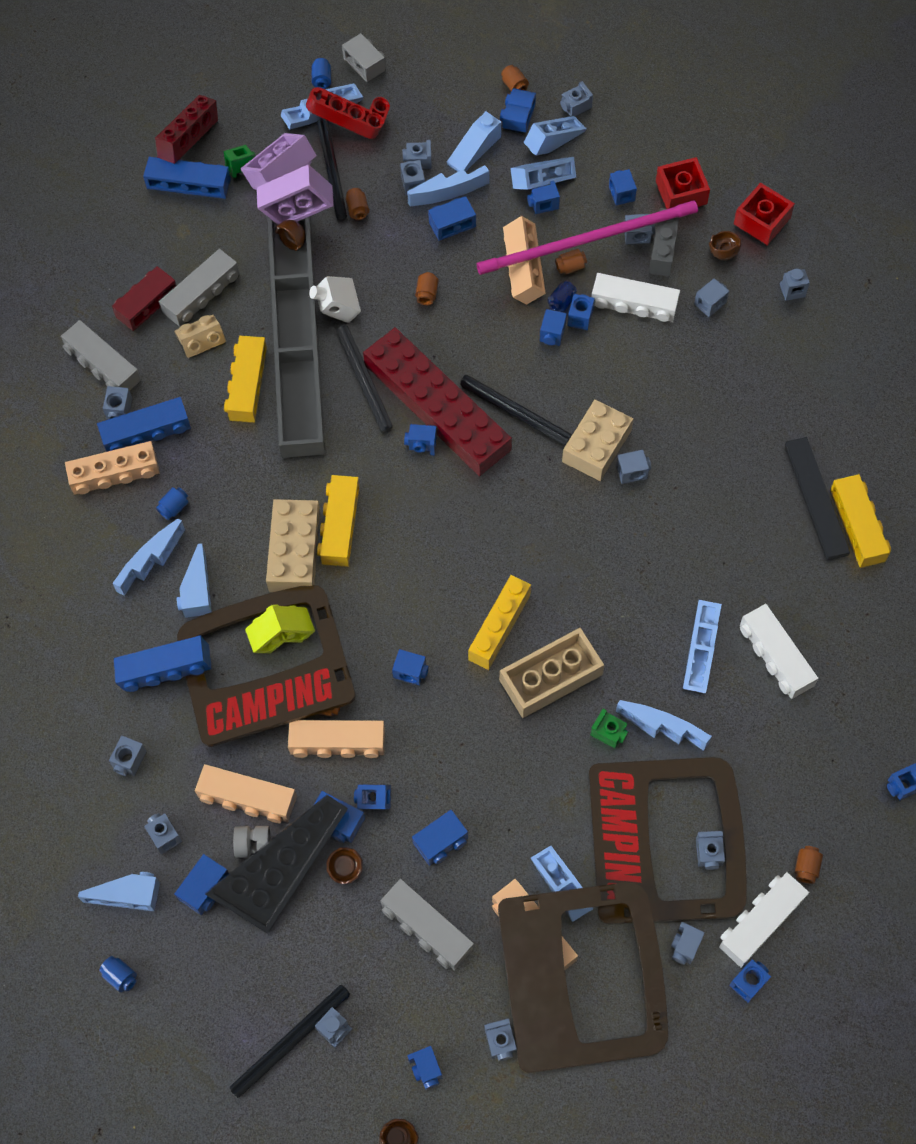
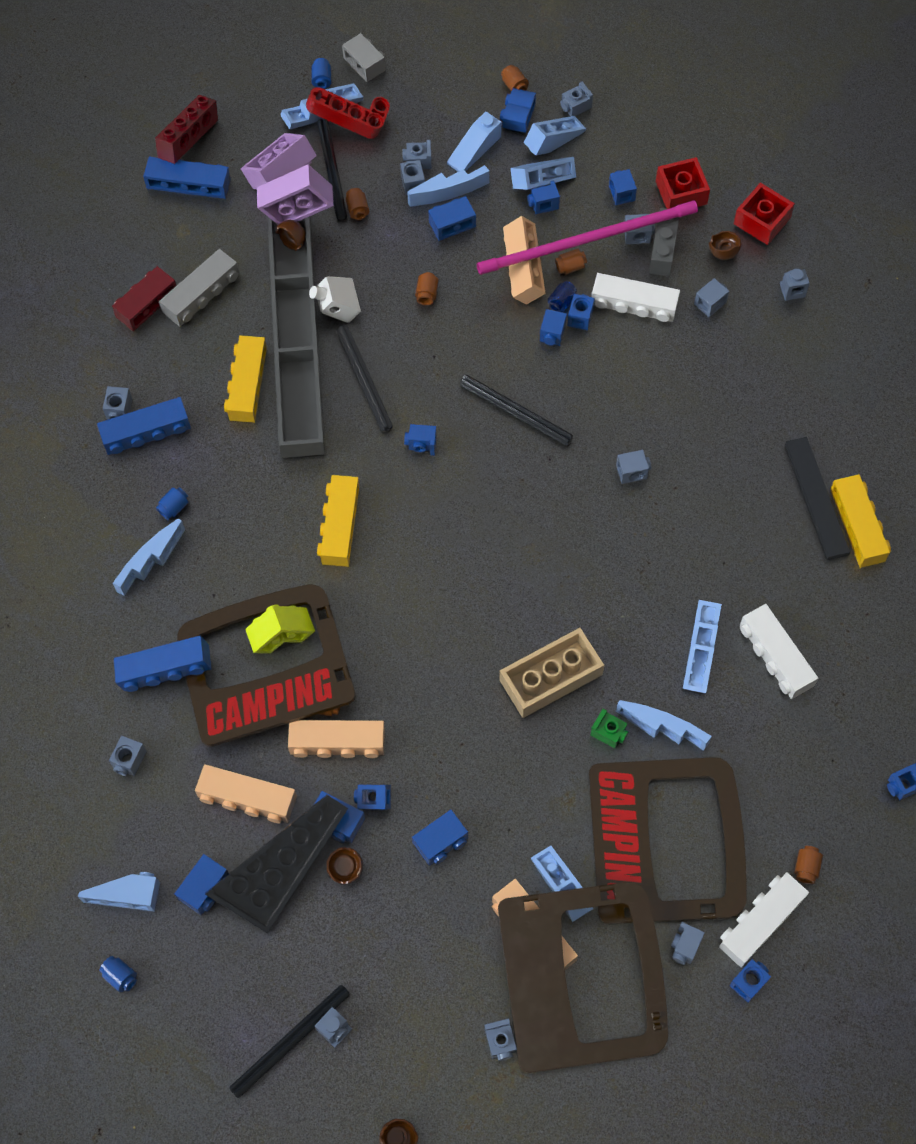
light grey brick [61,320,141,390] -> none
light nougat brick [65,441,160,495] -> none
sand blue brick [144,813,182,855] -> none
tan bracket [174,315,226,358] -> none
light blue slope [177,544,212,618] -> none
green brick [223,145,256,178] -> none
light grey wheel [233,825,271,858] -> none
tan brick [266,499,320,592] -> none
dark red brick [363,327,512,477] -> none
light grey brick [380,879,474,971] -> none
blue brick [392,649,429,686] -> none
blue brick [407,1046,443,1090] -> none
yellow brick [468,575,531,670] -> none
tan brick [562,400,634,481] -> none
sand blue brick [696,831,725,870] -> none

